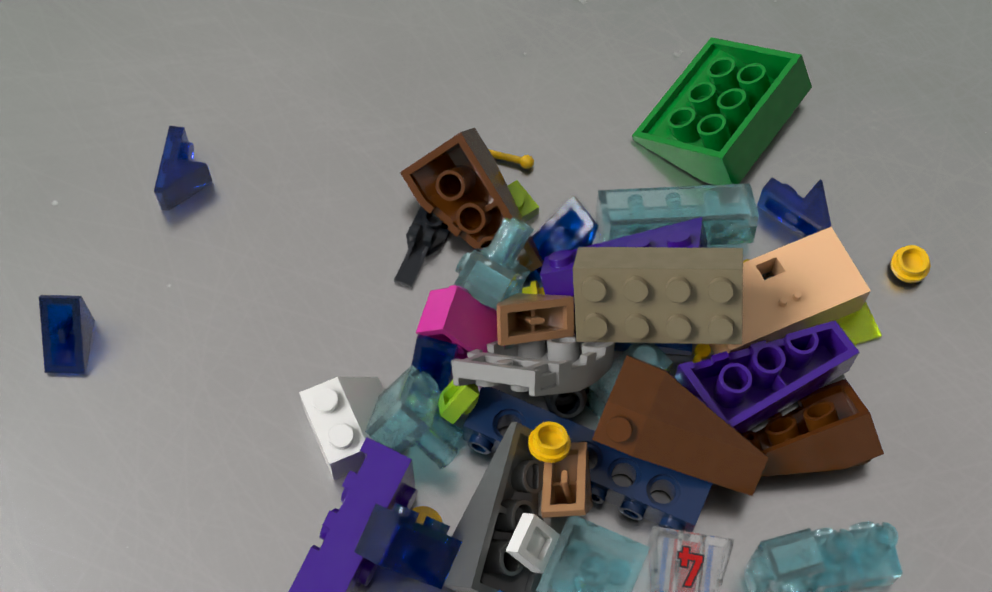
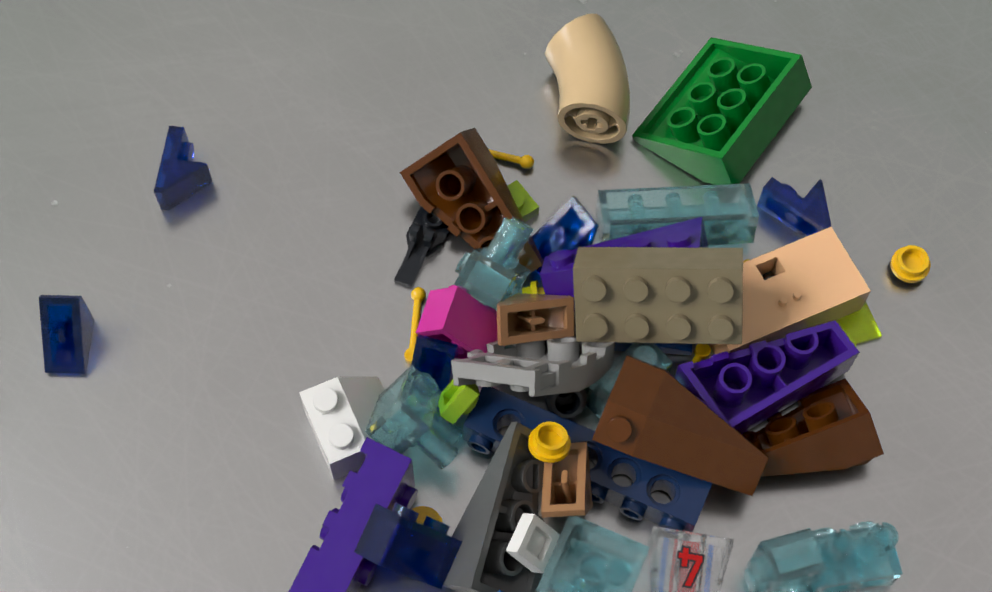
none -> yellow hinge [404,287,426,365]
none -> tan brick [545,14,630,144]

